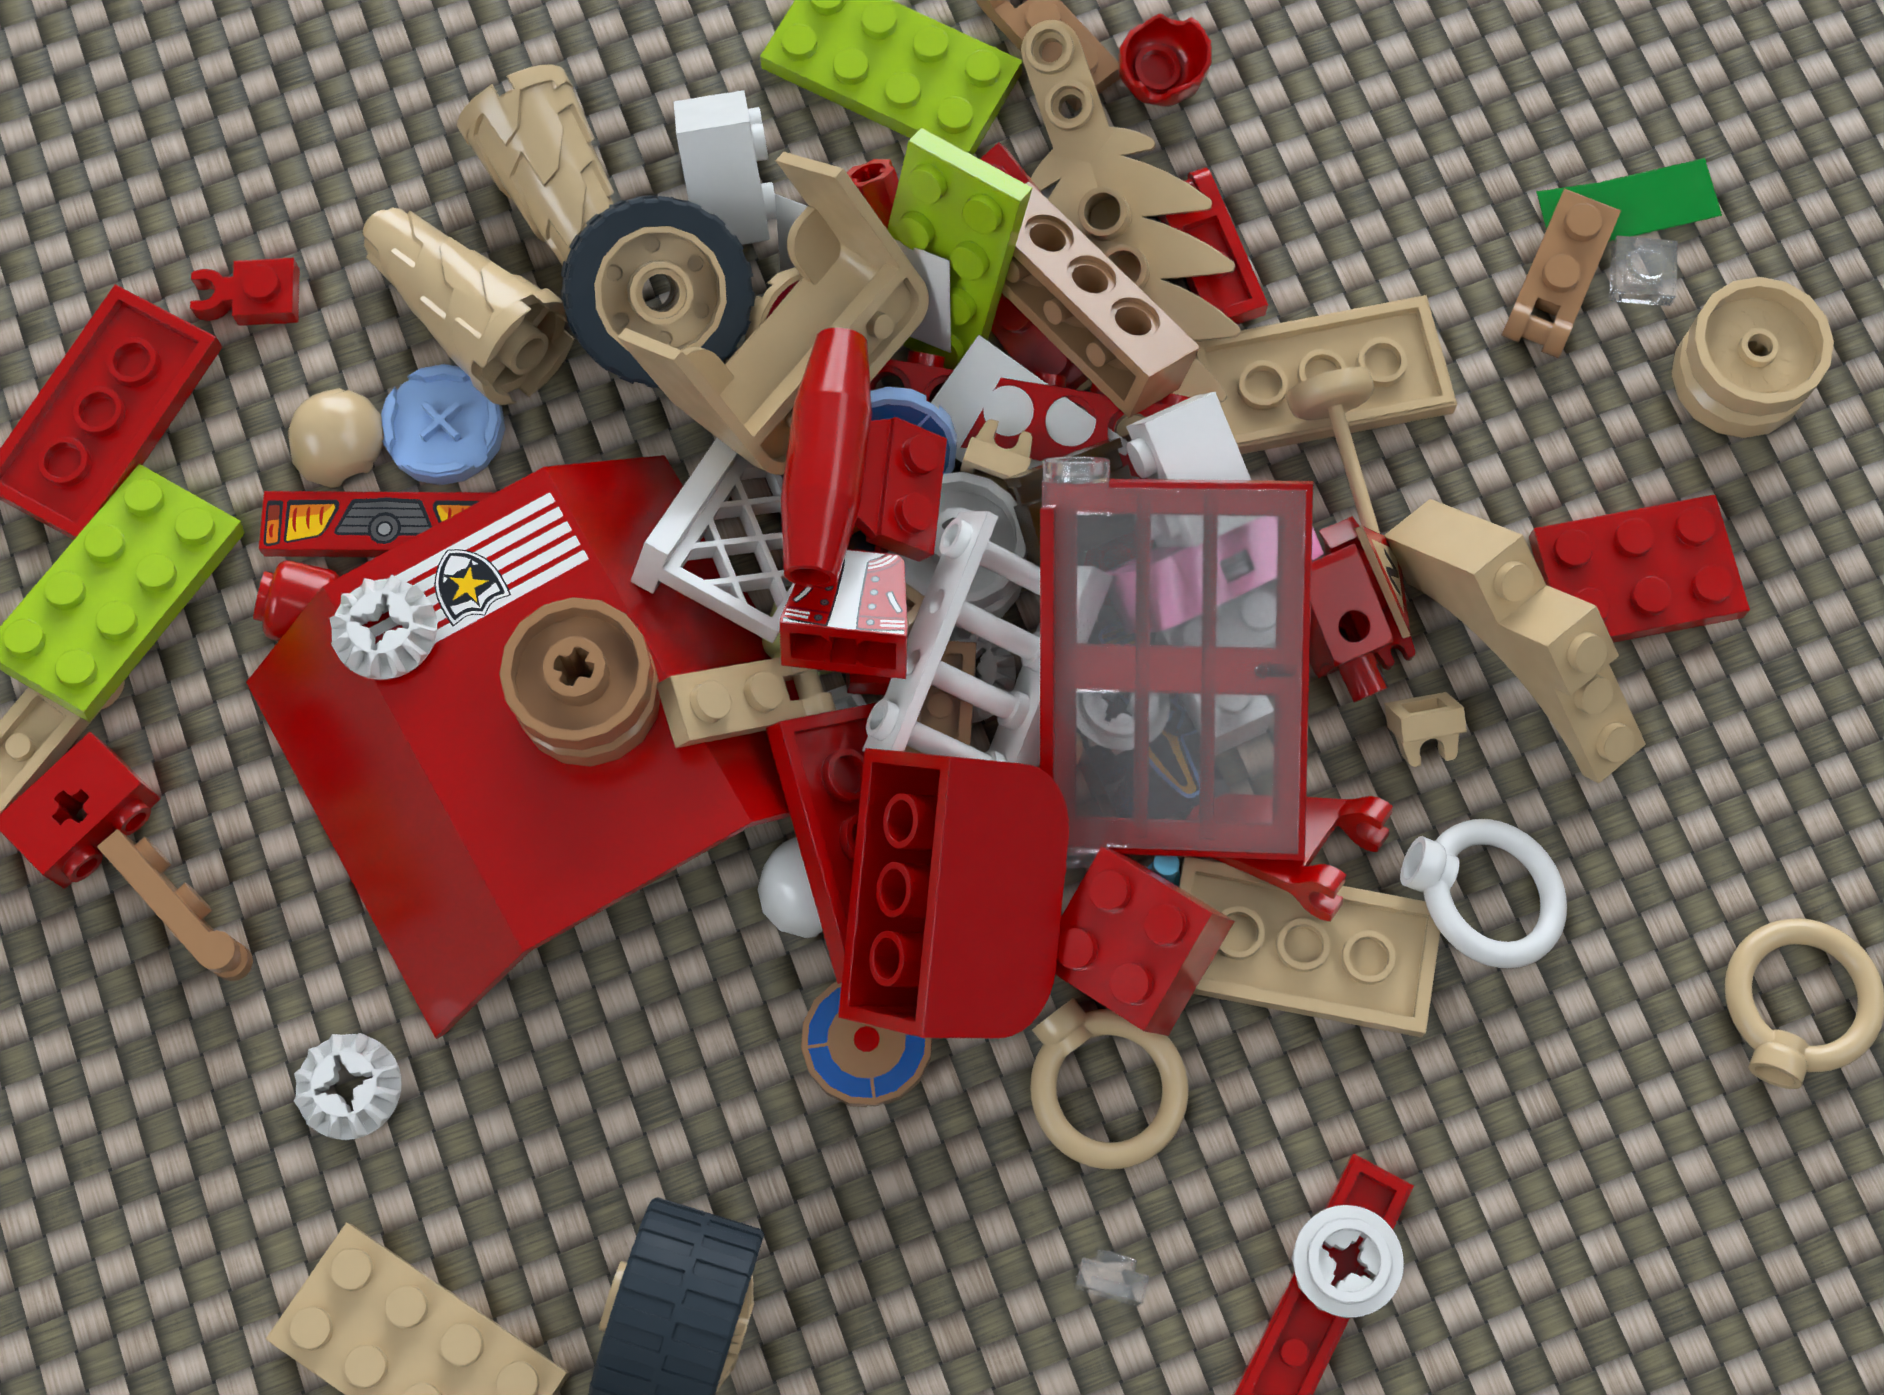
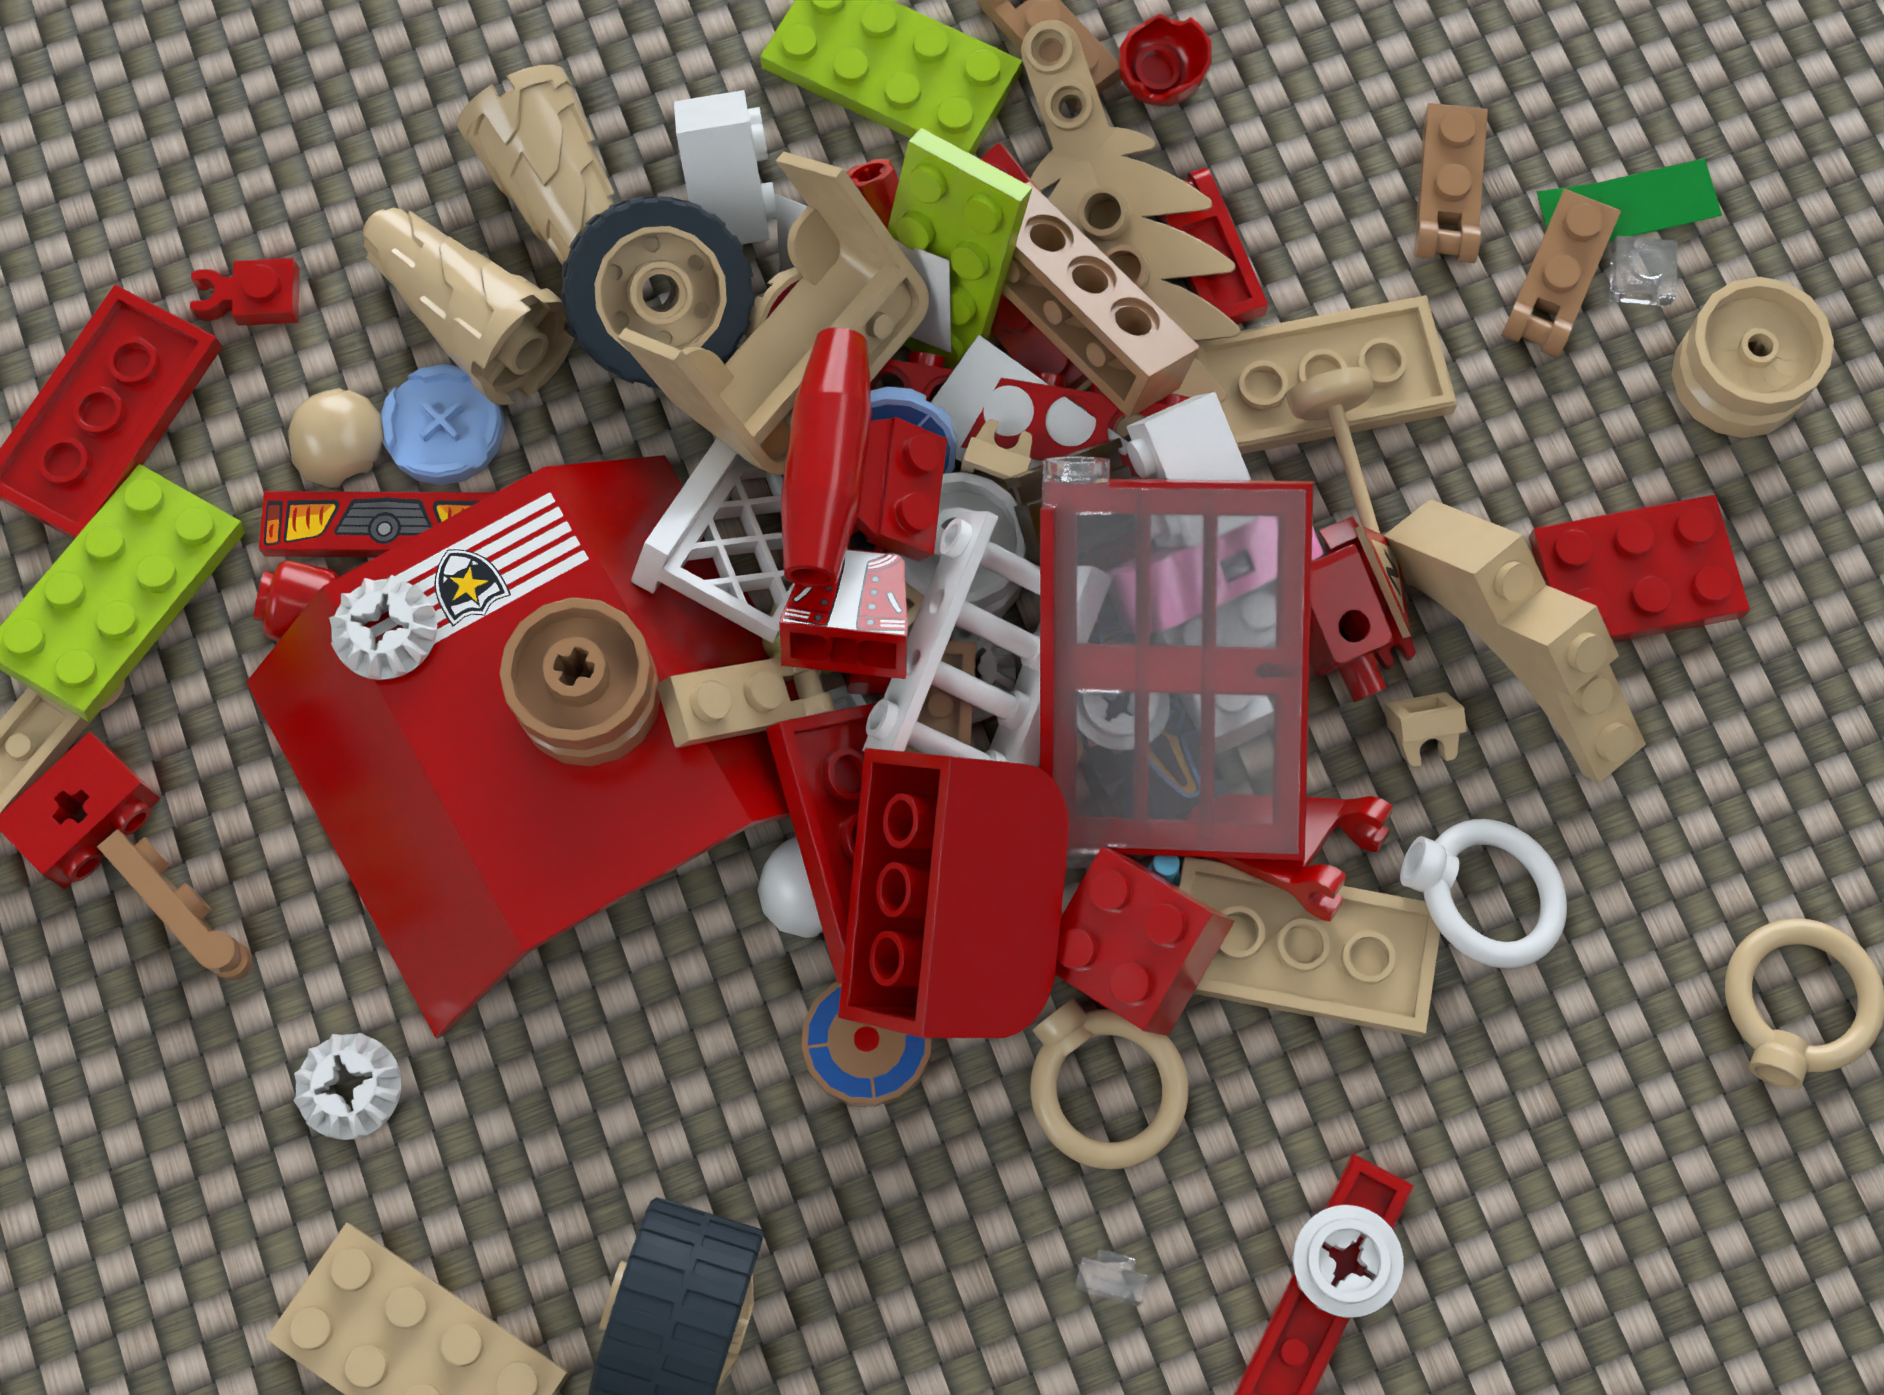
none -> medium nougat plate [1414,103,1488,263]

